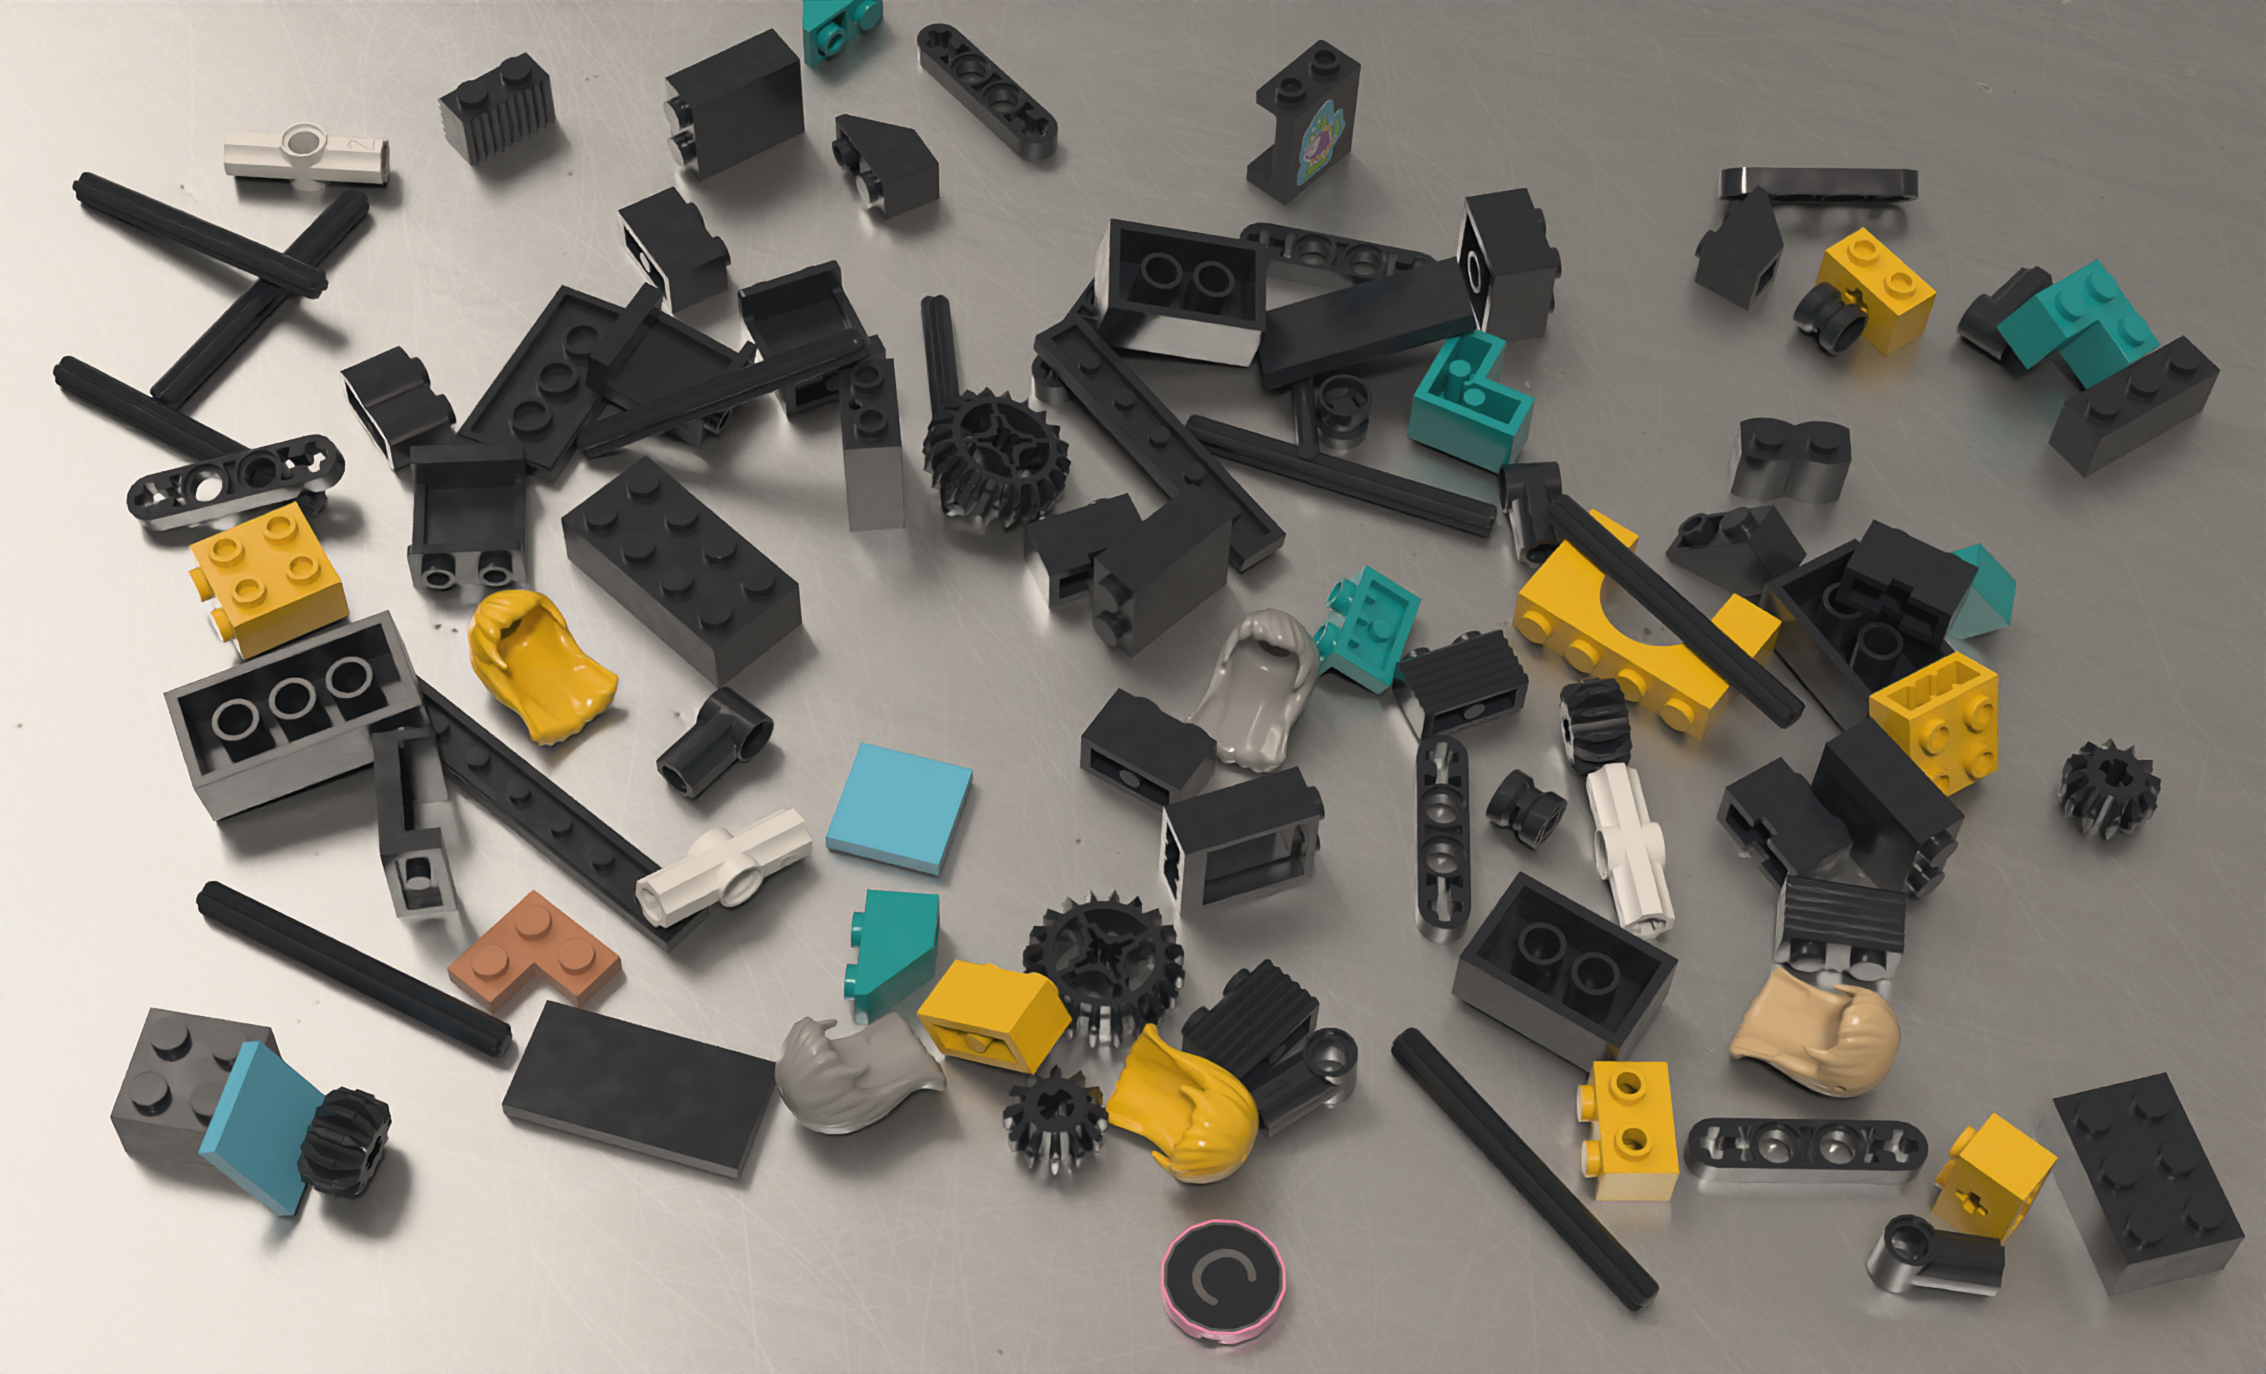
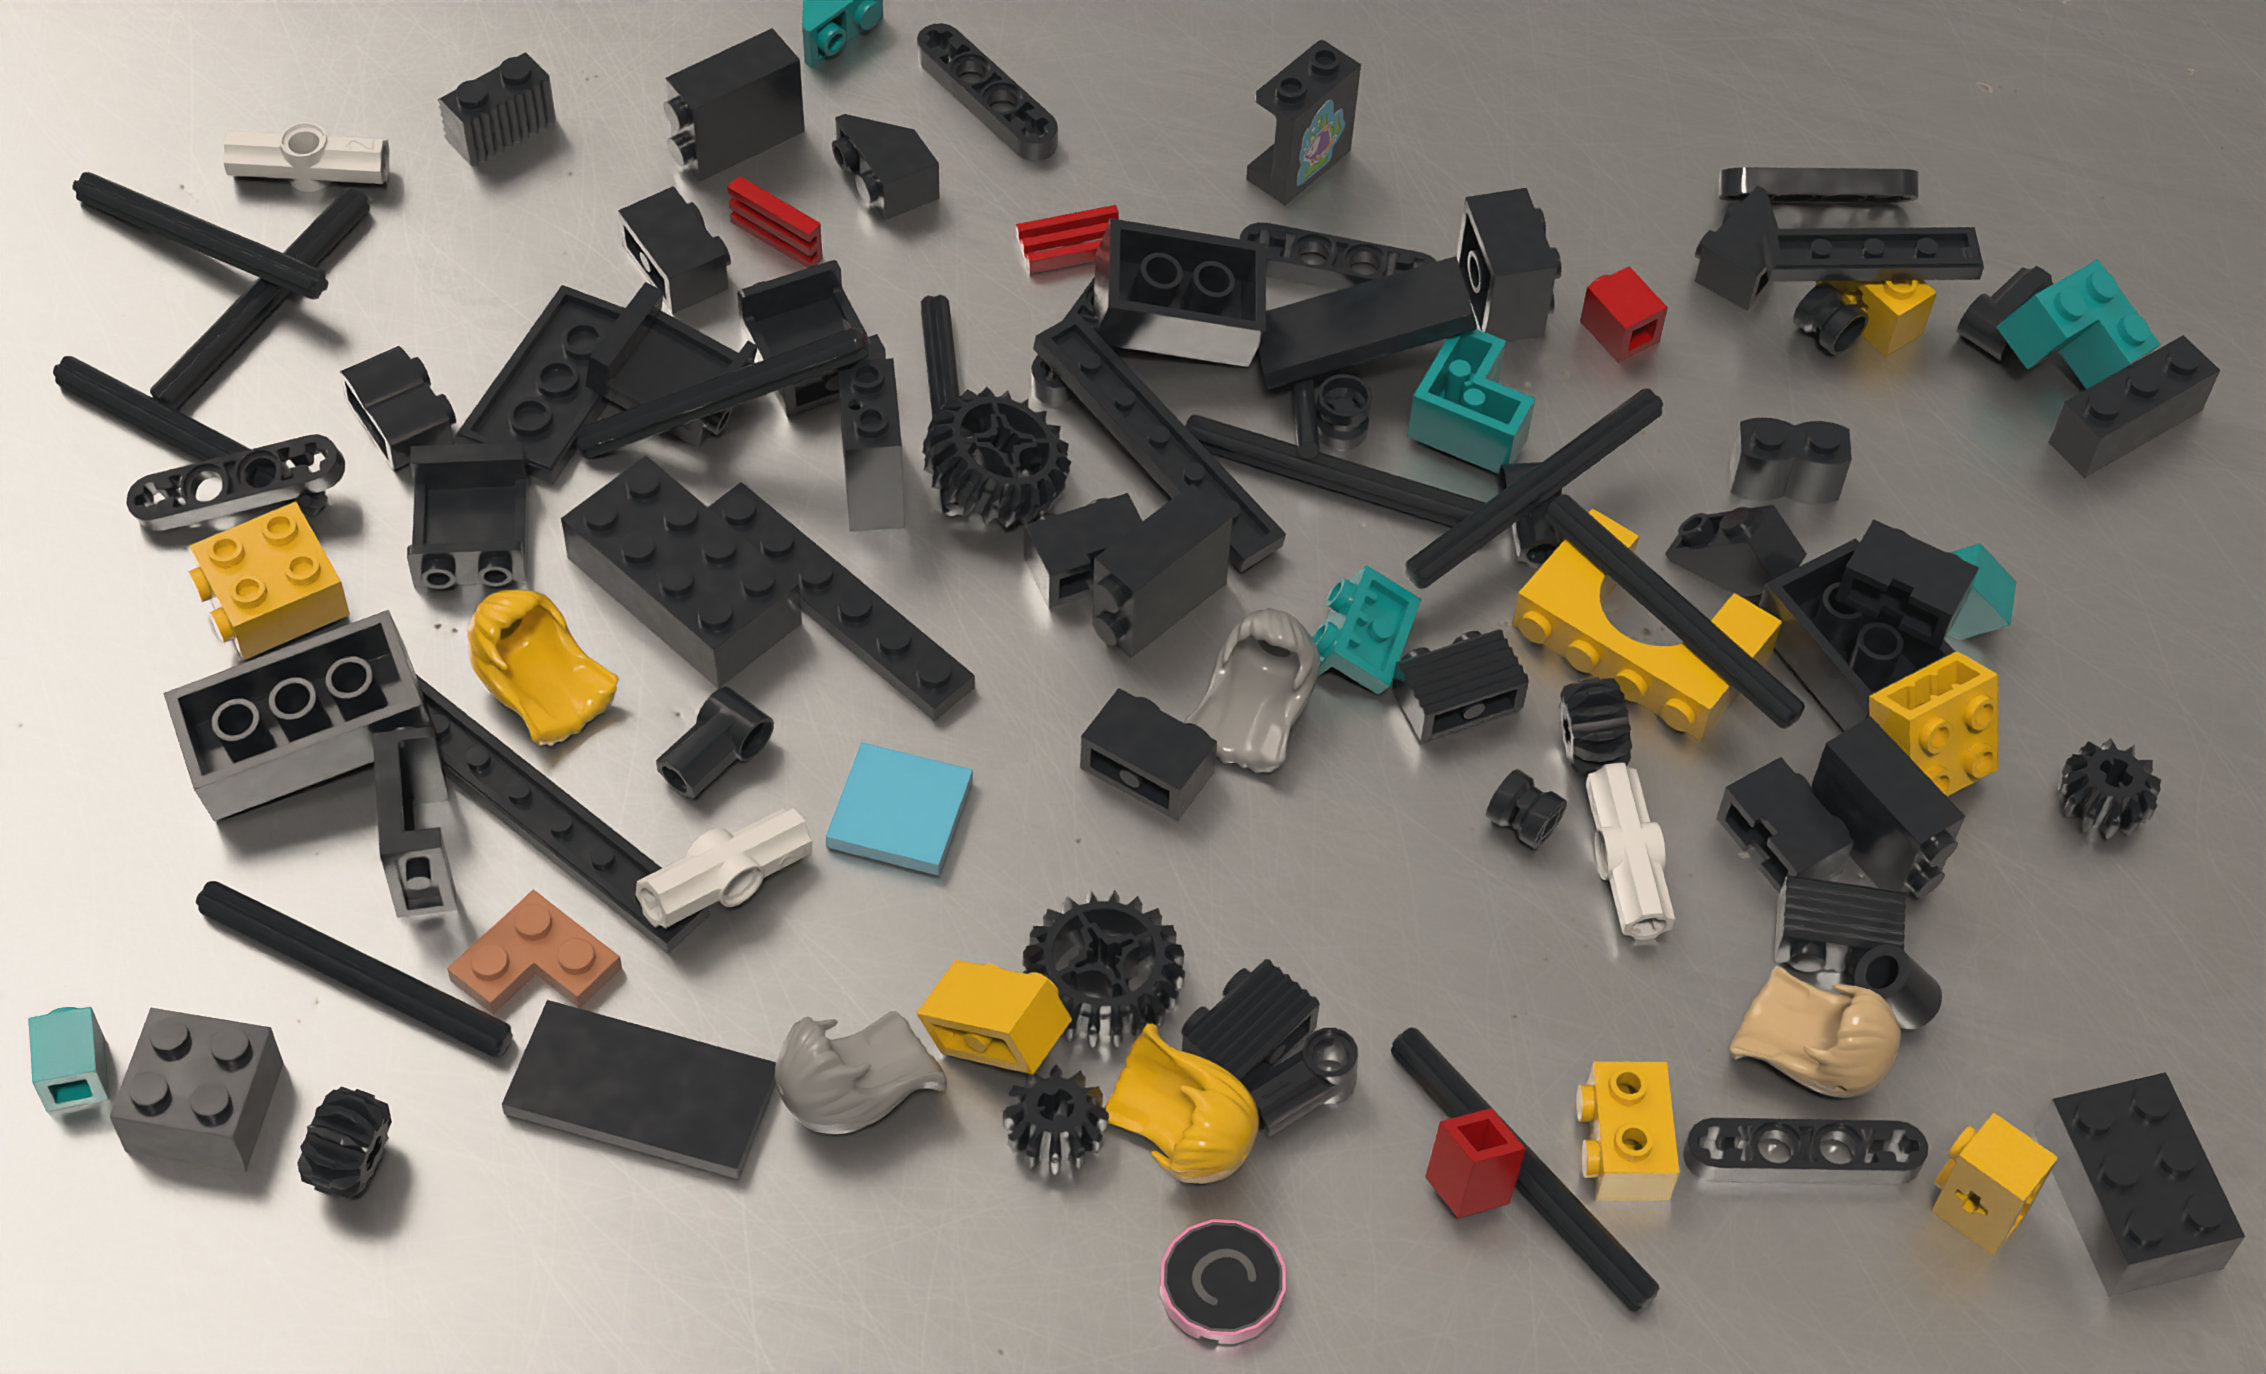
medium azure tile [198,1041,325,1216] -> none
teal slope [844,889,940,1025] -> none
black window [1159,766,1325,917] -> none
black beam [1414,735,1471,944] -> none
black brick [1451,871,1679,1073] -> none
black piece [1867,1214,2005,1297] -> none
none -> teal brick [28,1006,109,1112]
none -> black plate [708,482,975,721]
none -> red tile [727,176,823,267]
none -> red tile [1016,205,1122,274]
none -> black axle [1405,388,1663,589]
none -> red brick [1425,1108,1526,1218]
none -> red brick [1580,266,1668,363]
none -> black tile [1761,227,1984,282]
none -> black brick [1854,944,1942,1029]

